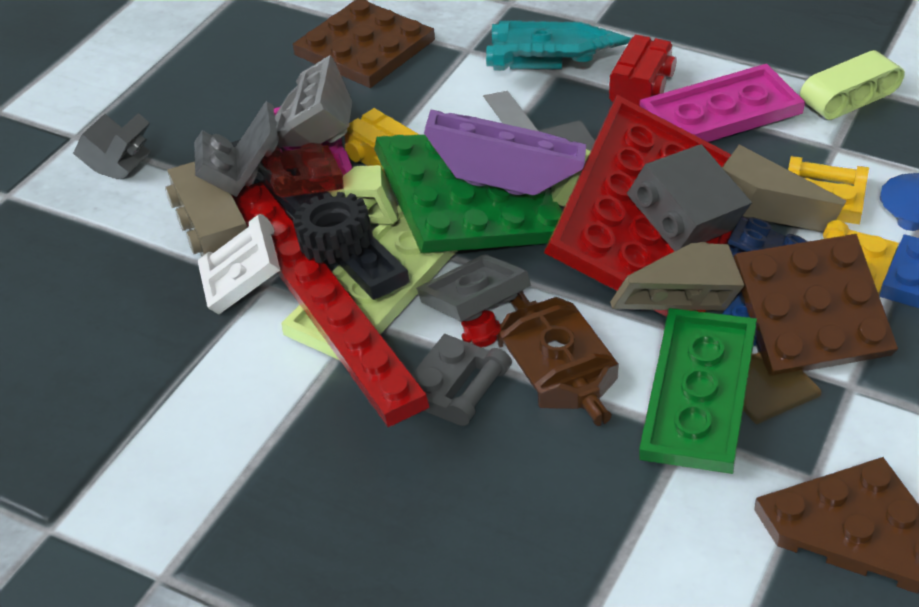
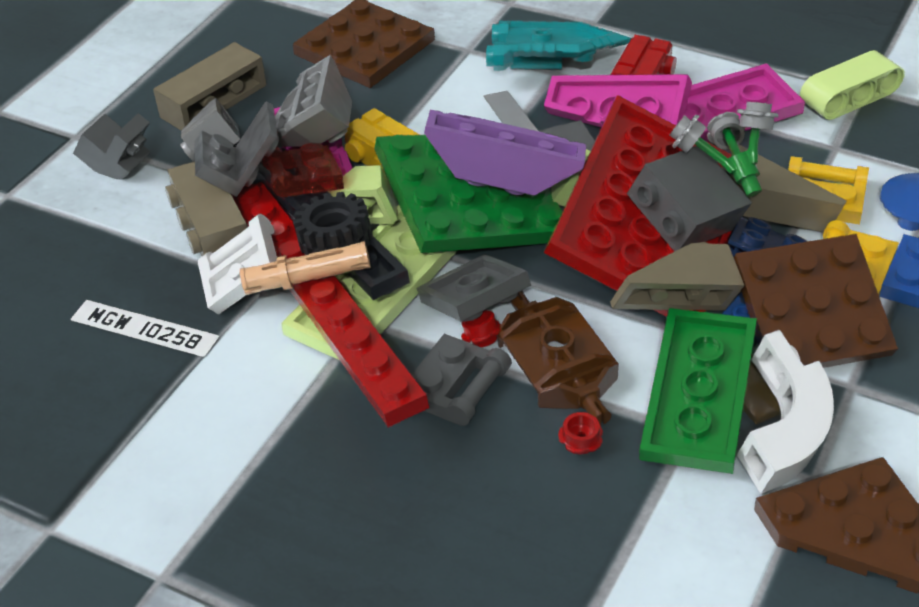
none -> white sticker [71,300,219,357]
none -> dark tan brick [153,42,266,130]
none -> light grey slope [180,98,240,162]
none -> light nougat pin [240,241,371,295]
none -> dark pink wing [544,74,692,127]
none -> red plate [558,412,603,454]
none -> plant [669,101,778,197]
none -> white arch [737,330,834,494]

